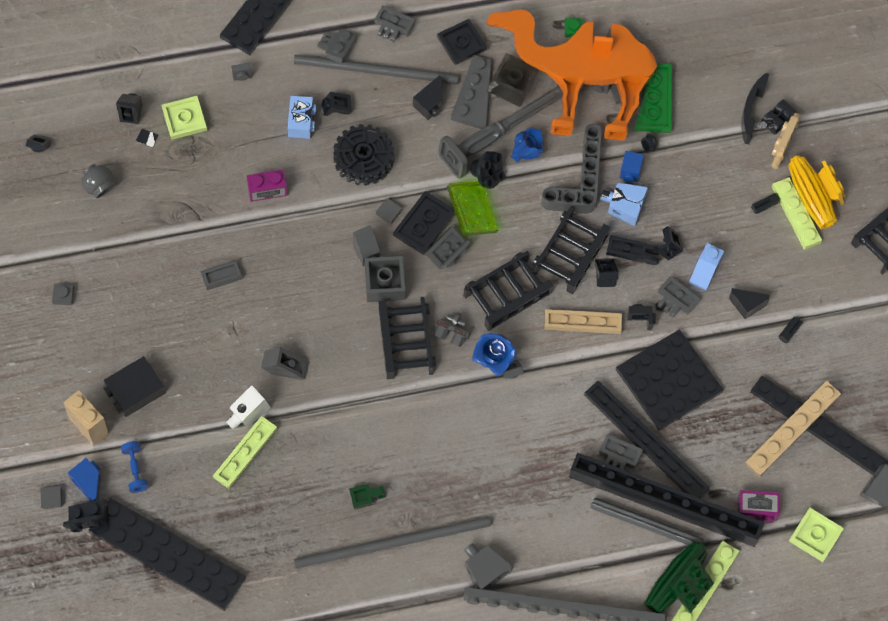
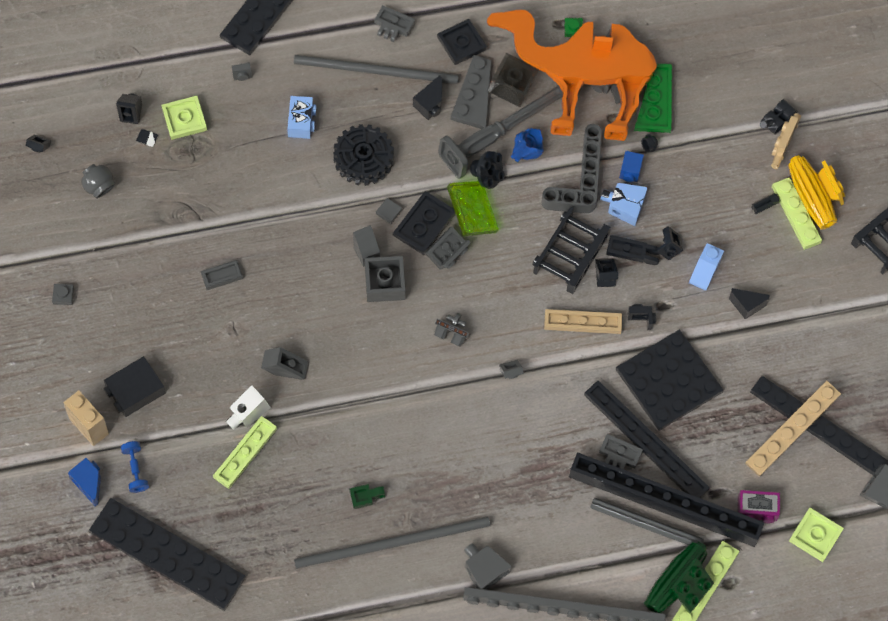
dark grey tile [40,486,62,509] -> none
black bracket [63,499,107,532] -> none
magenta brick [246,169,288,202] -> none
dark grey hinge [317,28,357,64] -> none
black bracket [321,92,352,116] -> none
black fence [378,297,436,379] -> none
black fence [463,250,553,331] -> none
blue piece [472,333,516,376] -> none
dark grey hinge [658,276,700,318] -> none
black slope [741,73,769,145] -> none
black piece [778,317,803,343] -> none

